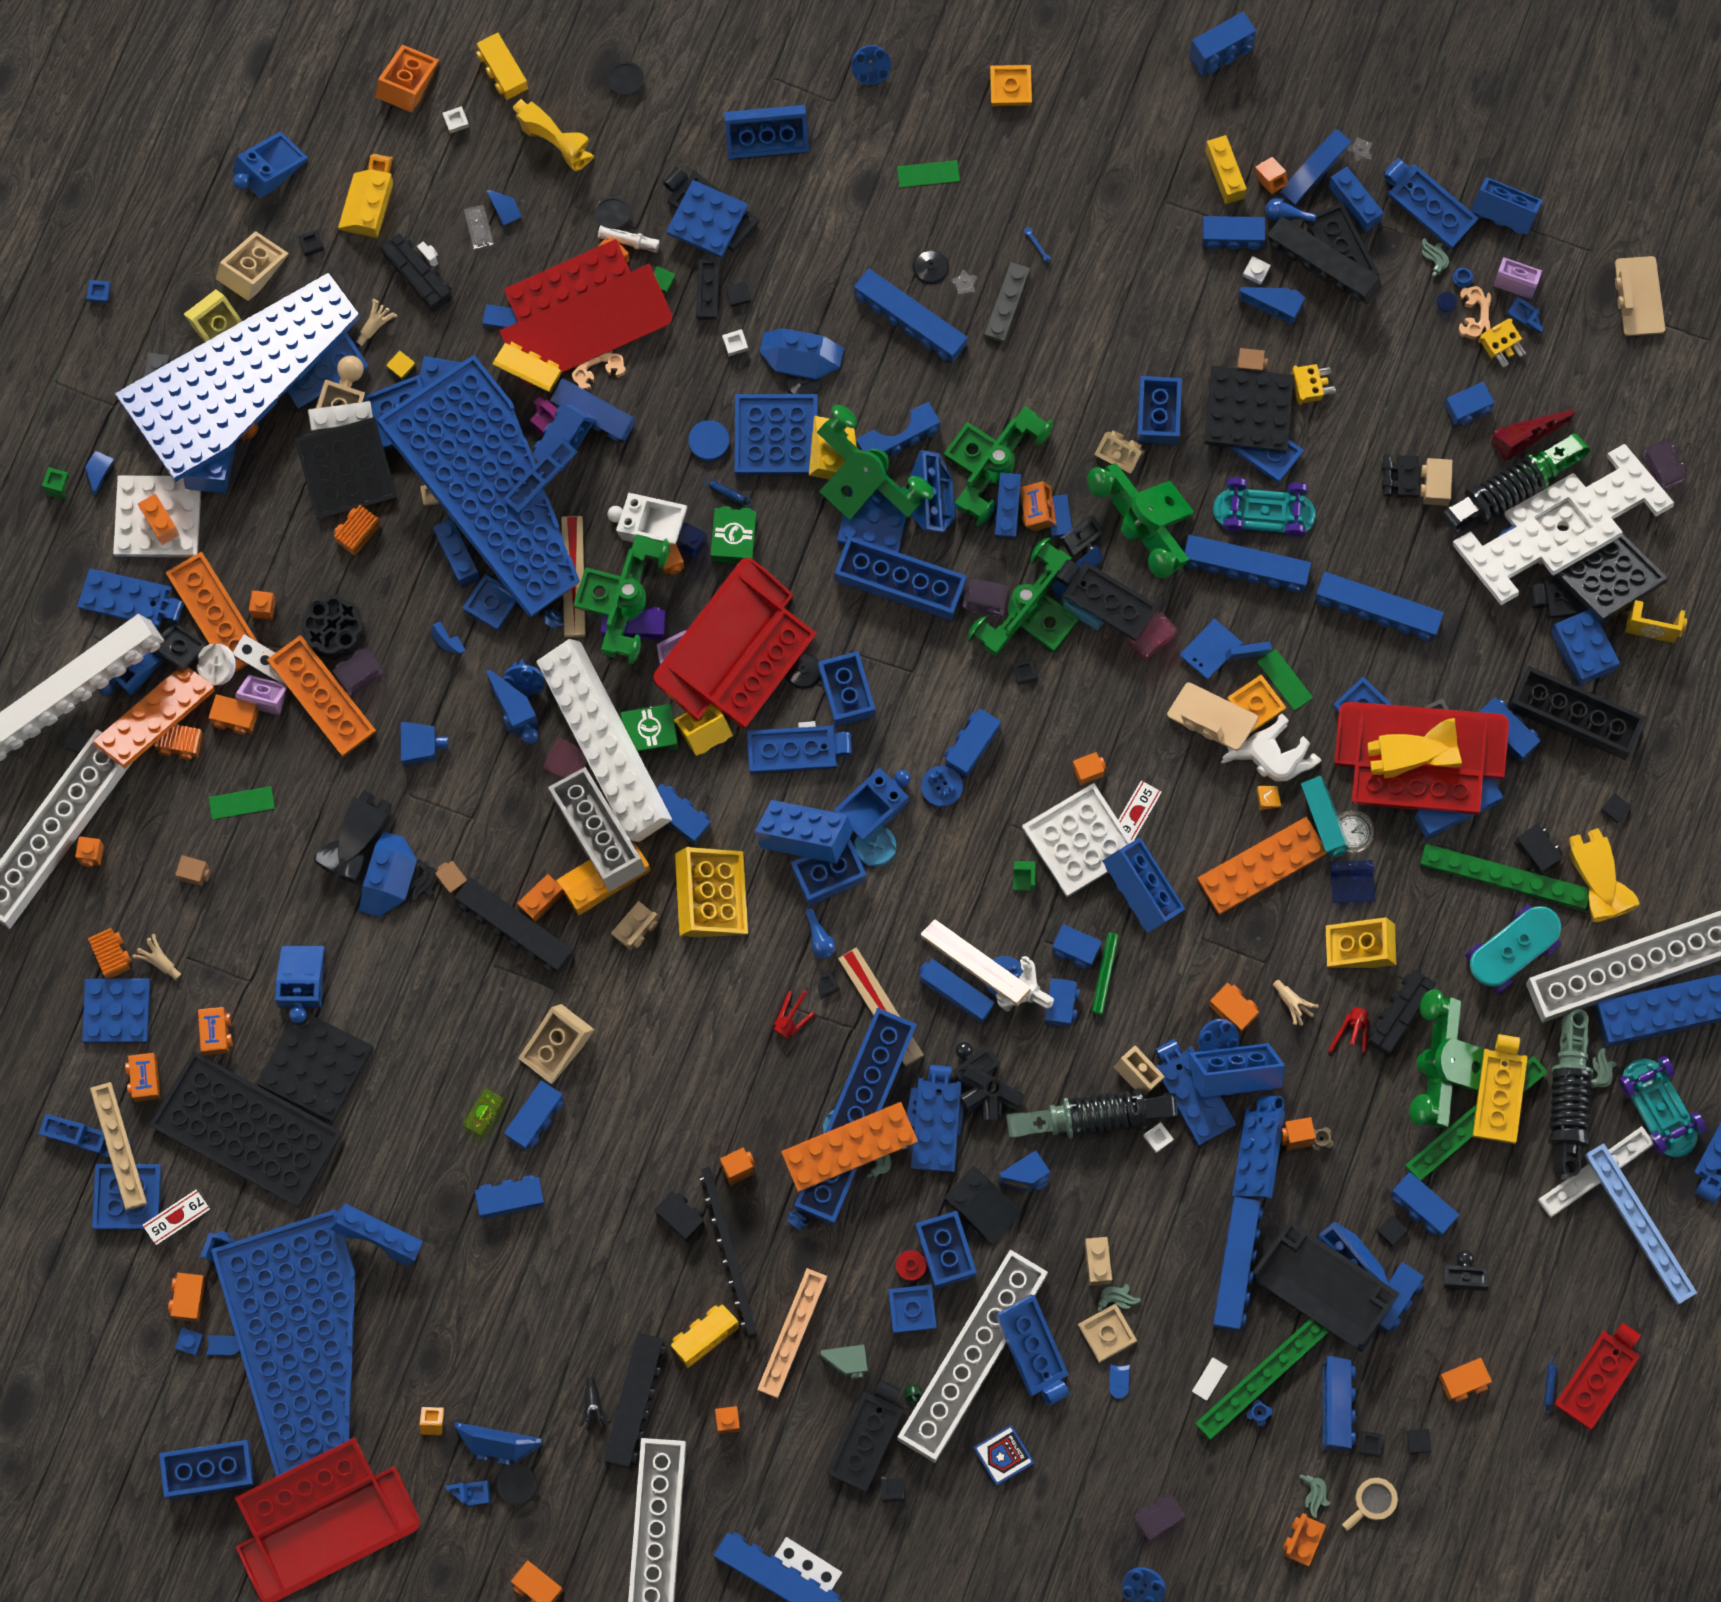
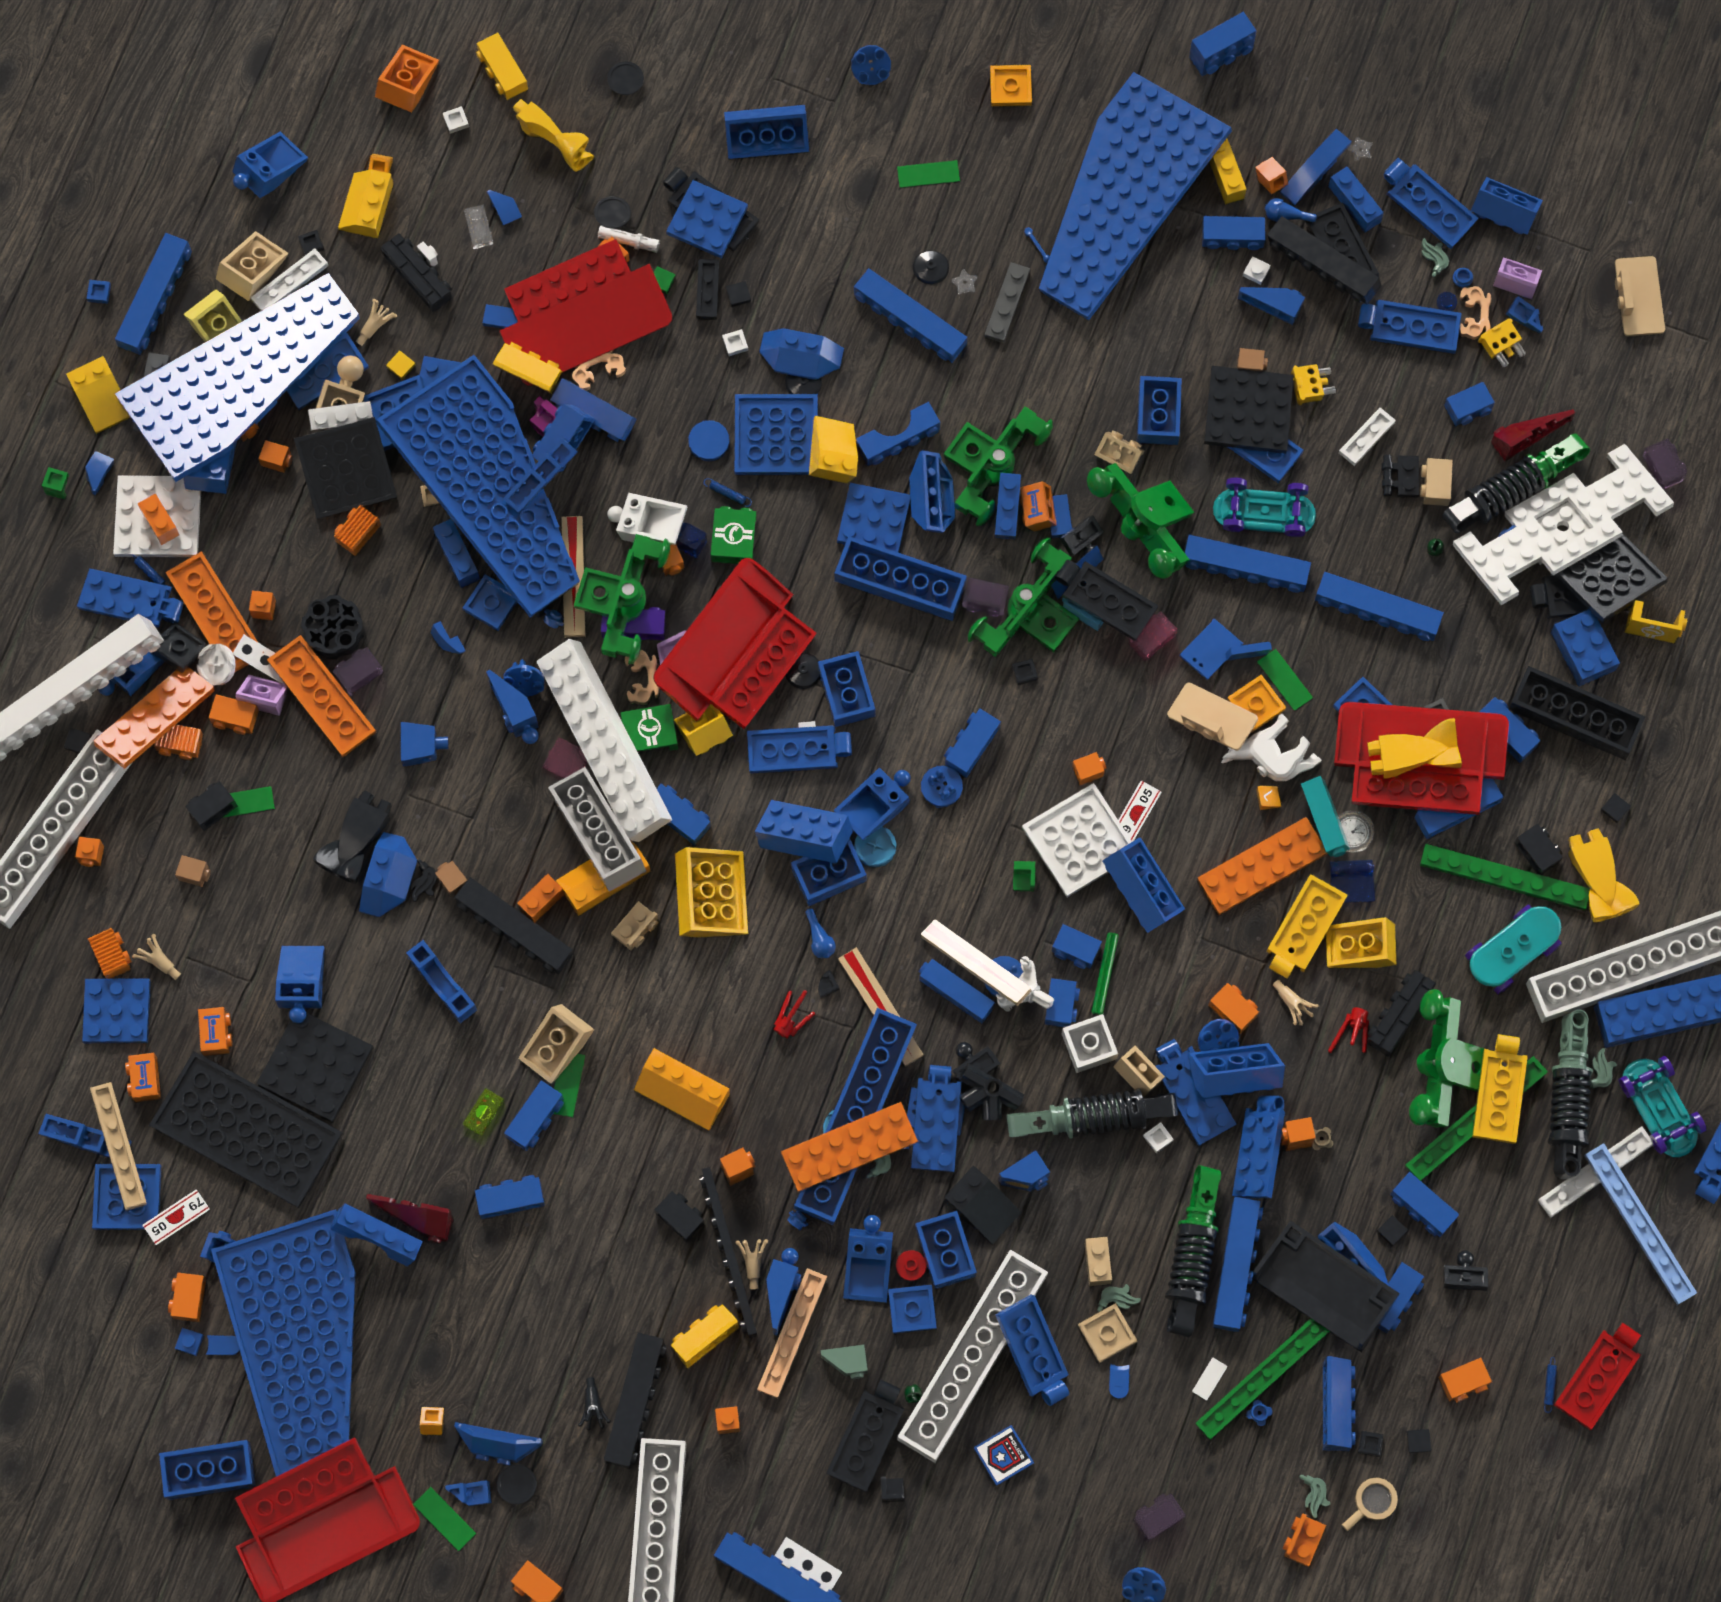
green piece [817,405,934,520] -> none
none -> yellow slope [66,356,130,434]
none -> blue brick [115,233,192,355]
none -> blue piece [132,554,167,586]
none -> black brick [186,781,238,831]
none -> white plate [251,249,328,311]
none -> orange brick [258,440,293,473]
none -> dark red wedge [366,1194,453,1244]
none -> blue arch [406,940,477,1024]
none -> green sticker [413,1487,476,1551]
none -> green sticker [553,1054,585,1117]
none -> light nougat helmet [625,650,659,705]
none -> light orange slope [634,1048,730,1131]
none -> tan piece [736,1239,768,1289]
none -> blue slope [766,1248,802,1336]
none -> blue slope [843,1215,893,1303]
none -> blue wing [1039,72,1232,320]
none -> white brick [1062,1014,1118,1073]
none -> black piece [1165,1165,1221,1337]
none -> yellow hinge [1266,874,1348,979]
none -> white plate [1339,408,1396,466]
none -> blue hinge [1358,300,1462,354]
none -> dark green hinge [1427,538,1444,556]

